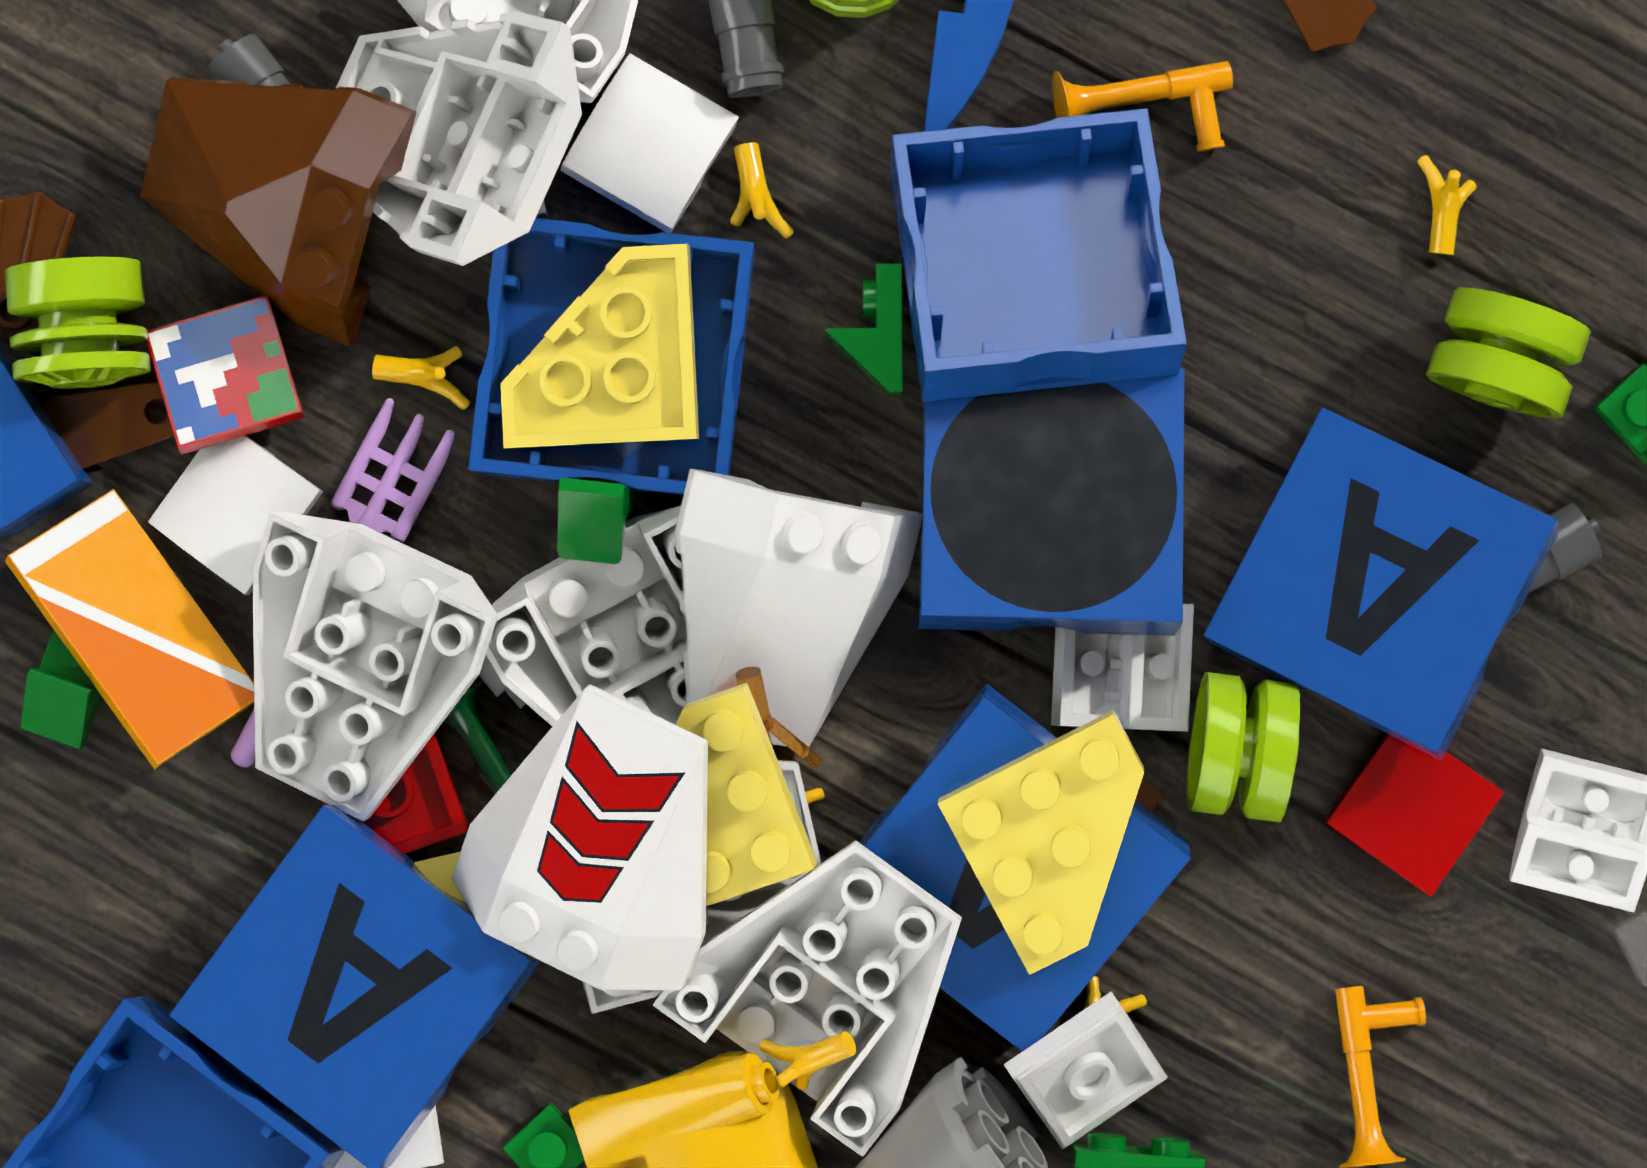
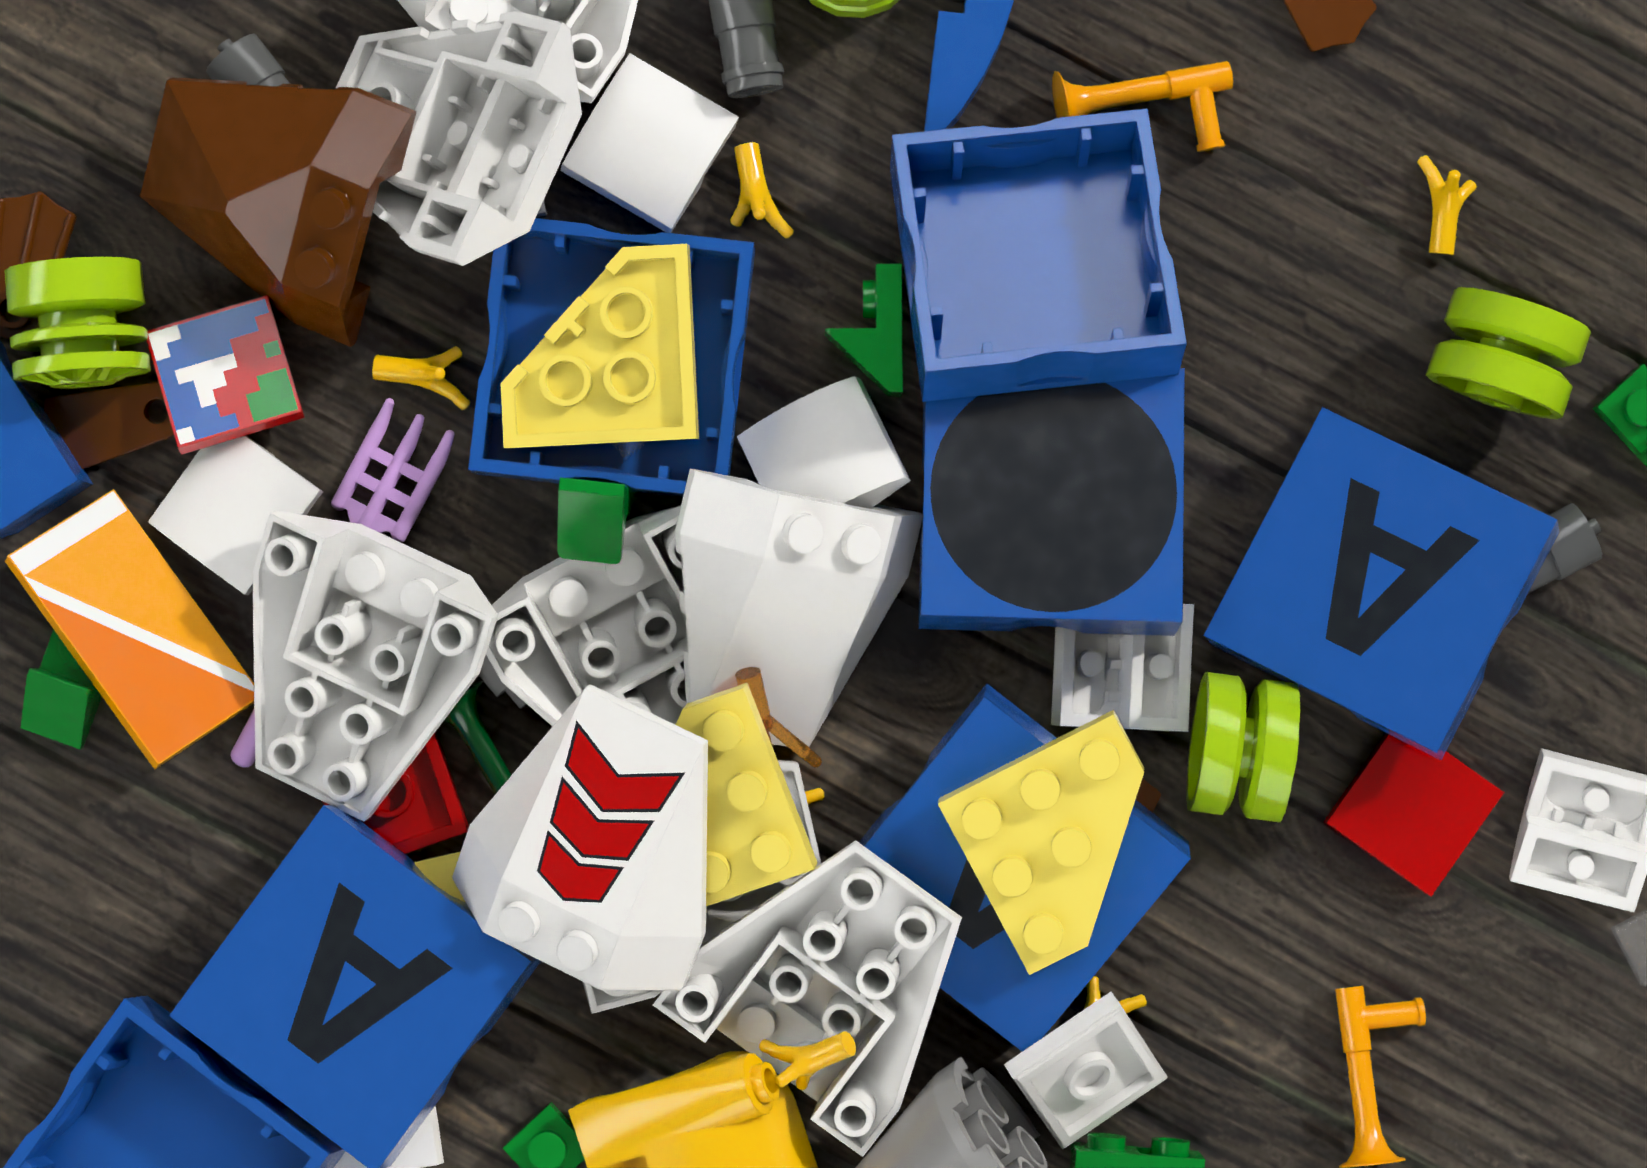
none -> white slope [737,376,911,509]

